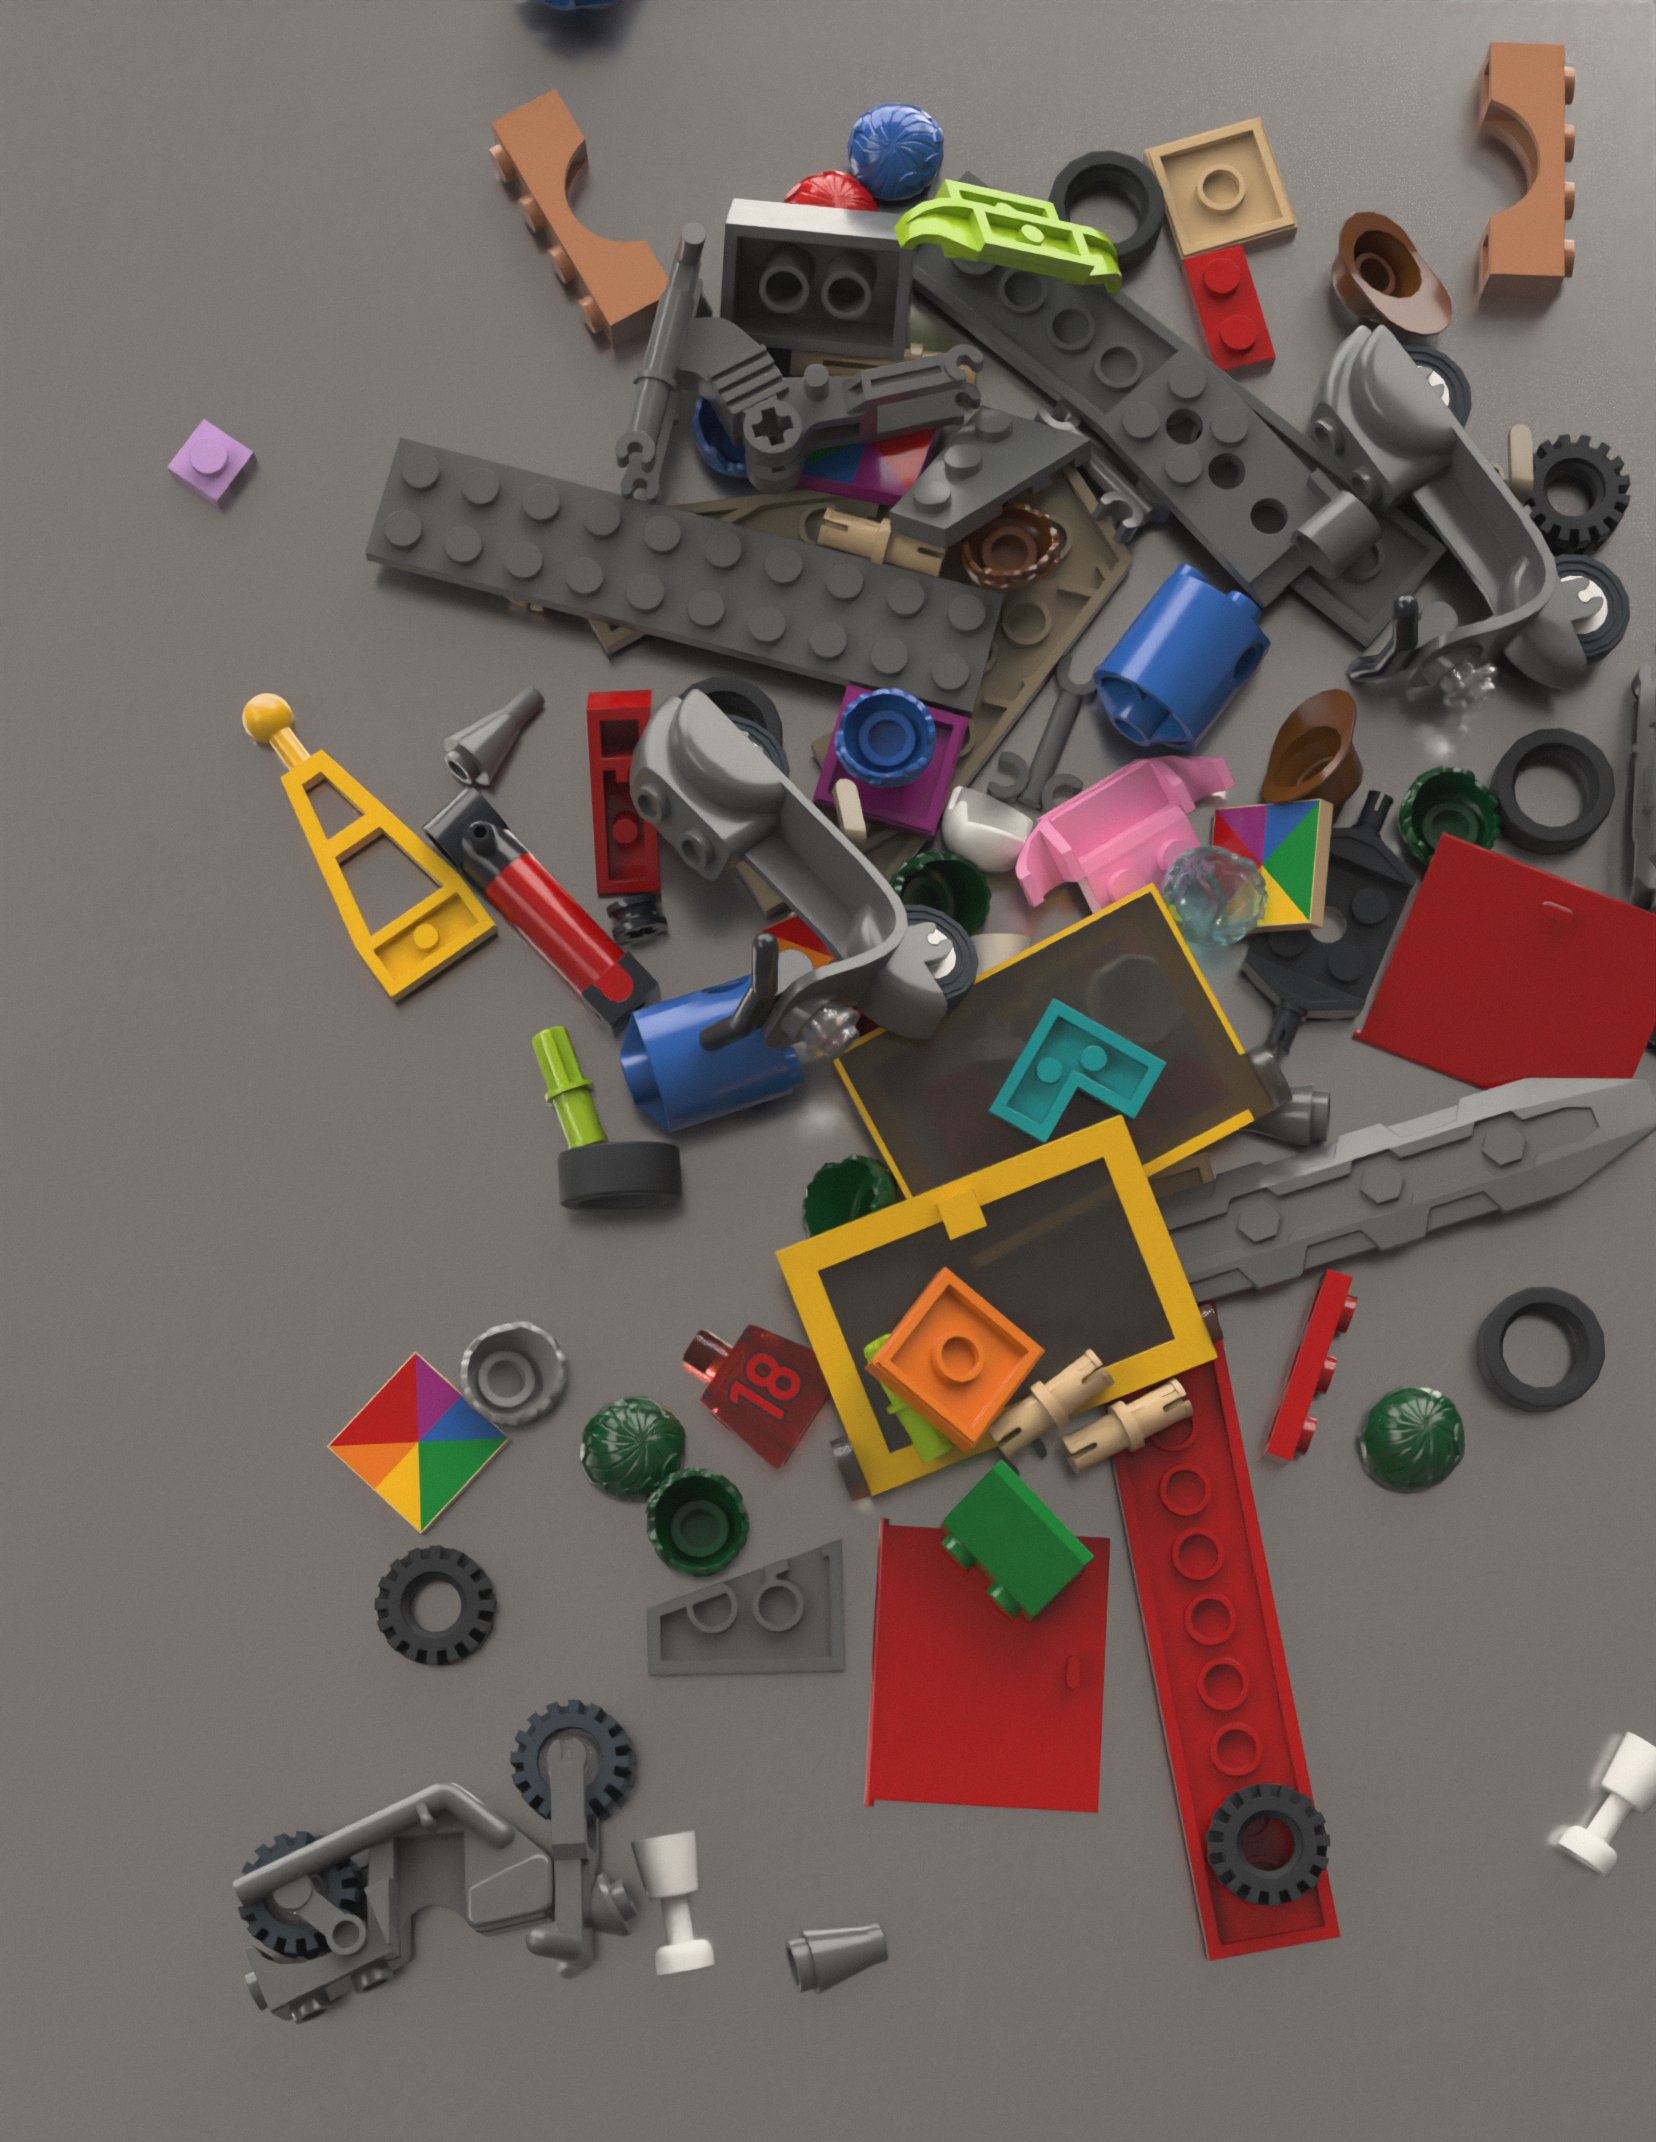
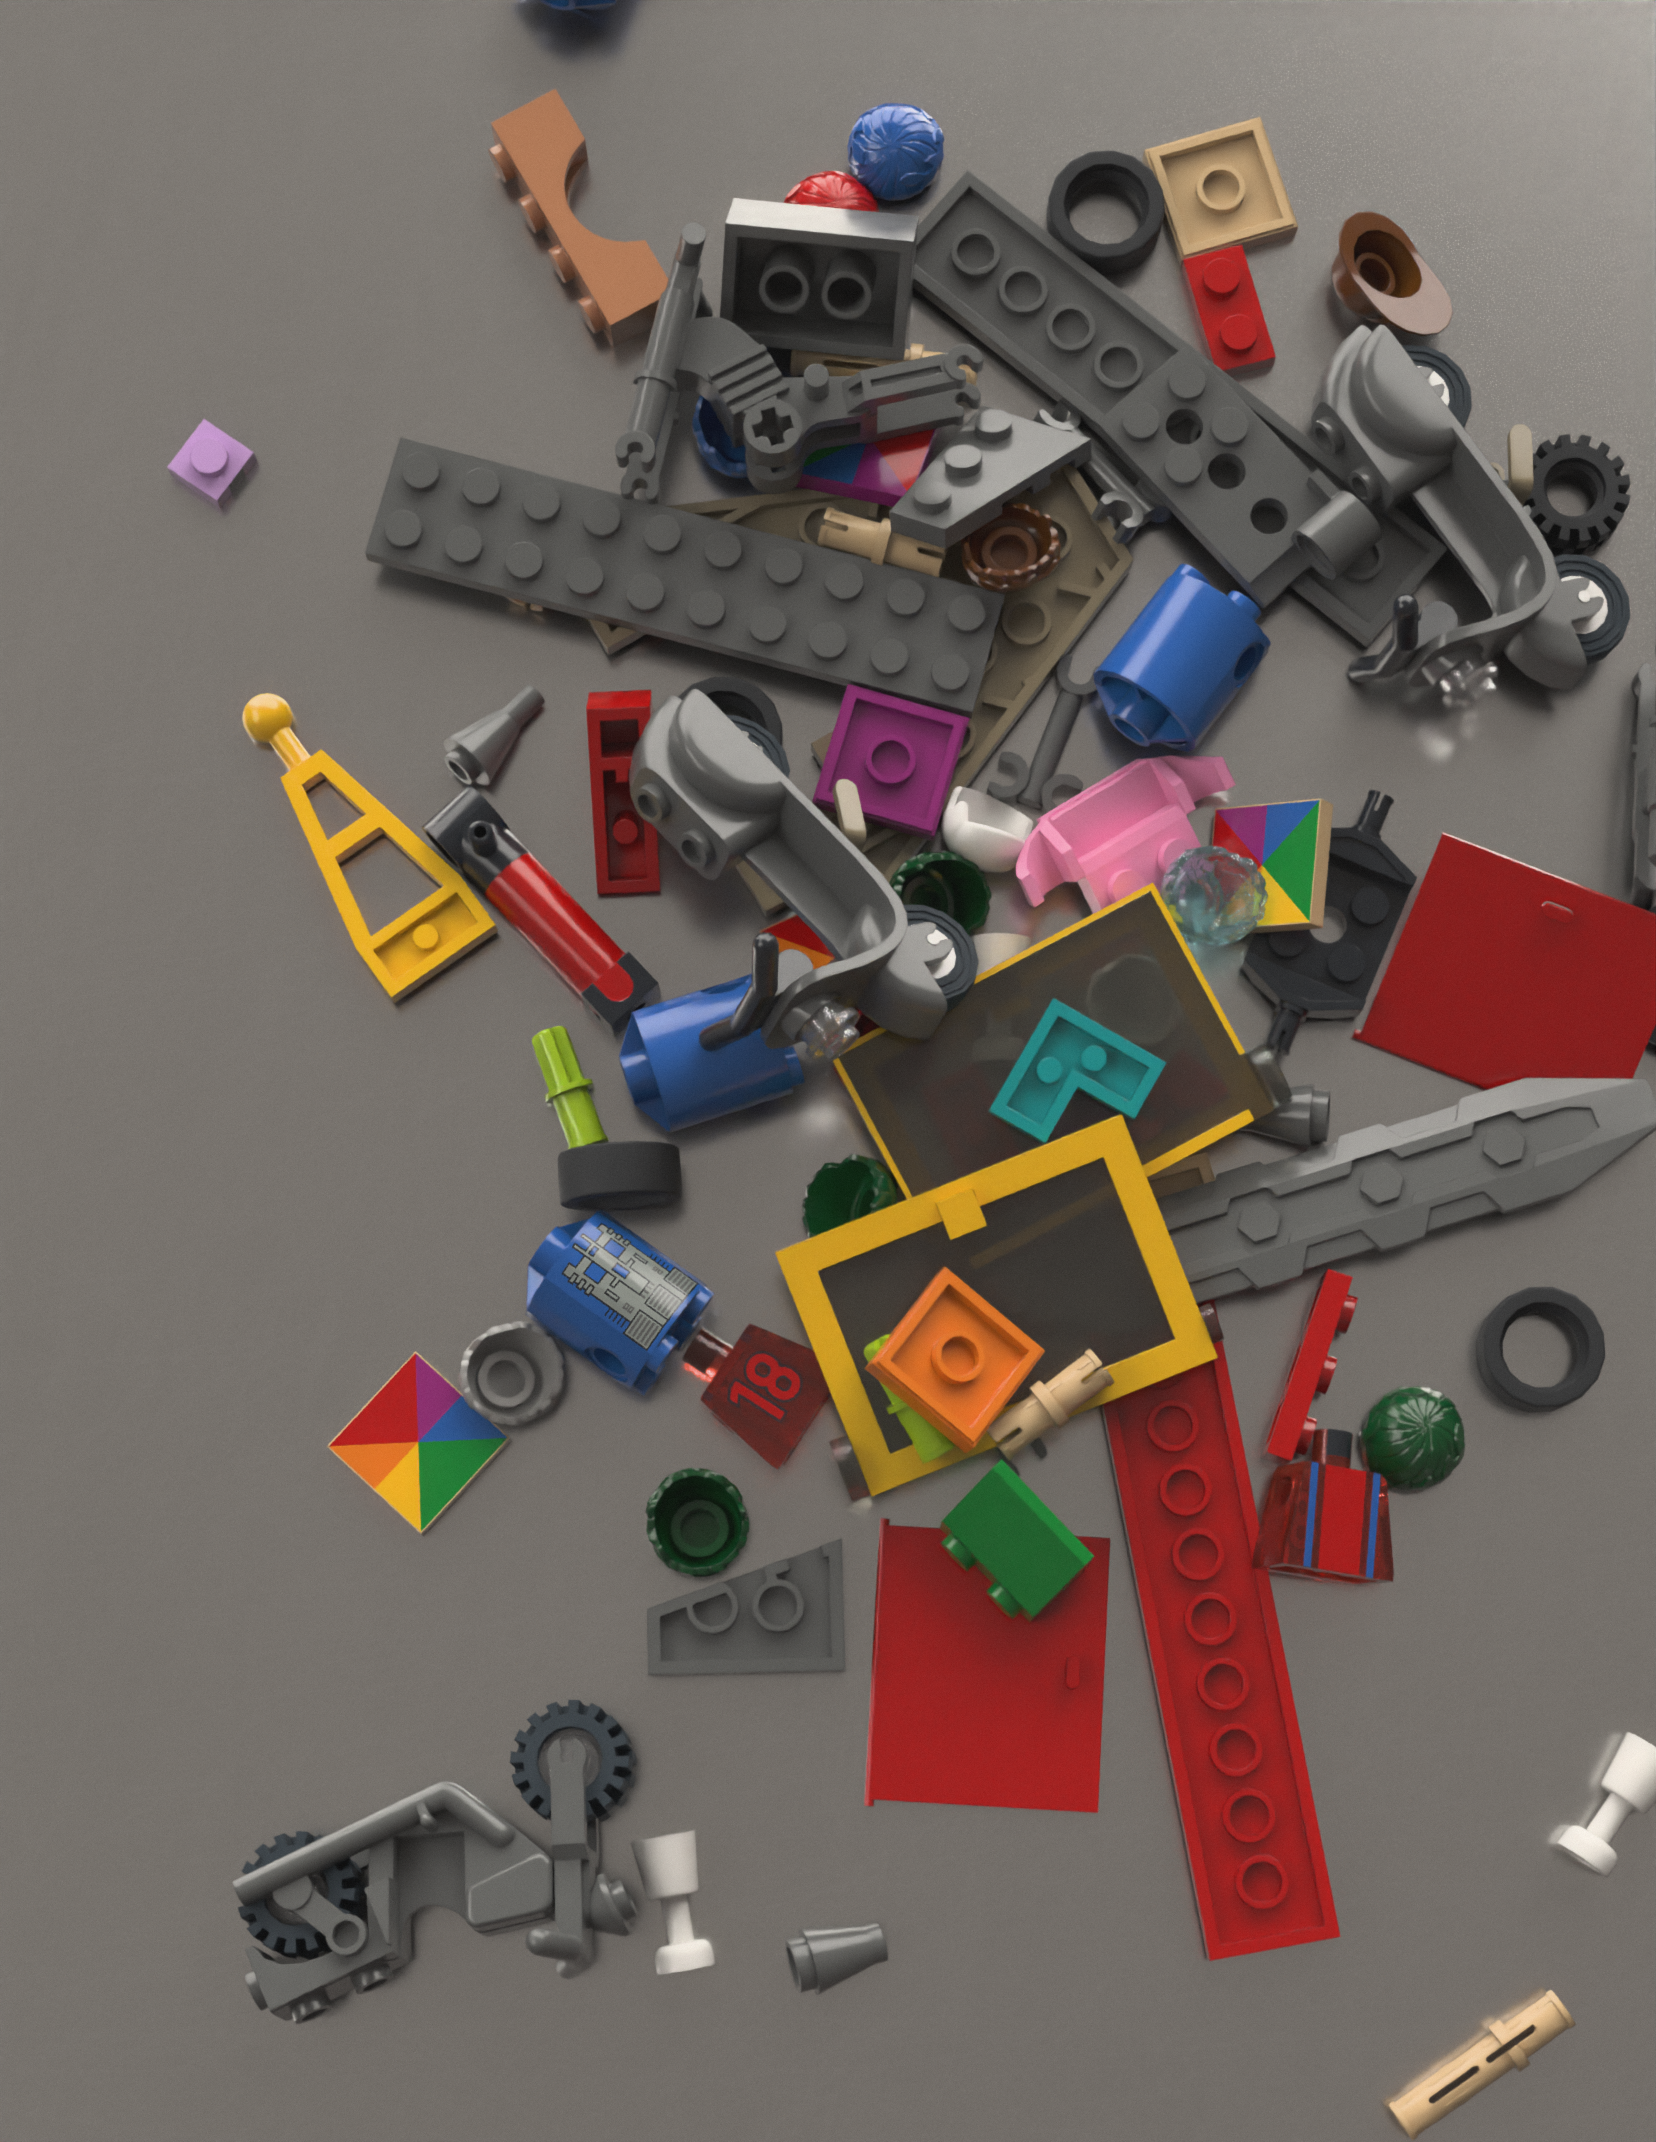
black tyre [374,1545,497,1666] -> none
dark green hair [580,1396,686,1500] -> none
black bush [606,893,668,942] -> none
blue hair [834,688,936,788] -> none
lime plate [894,179,1122,294] -> none
tan pin [1059,1378,1194,1475] -> none
black tyre [1205,1783,1331,1906] -> none
reddish brown piece [1261,689,1364,825] -> none
dark green hair [1399,765,1501,867] -> none
nougat arch [1480,42,1575,299] -> none
black tyre [1489,728,1615,854] -> none
none -> blue cylinder [525,1210,715,1396]
none -> torso [1252,1429,1394,1587]
none -> tan pin [1388,1989,1576,2141]

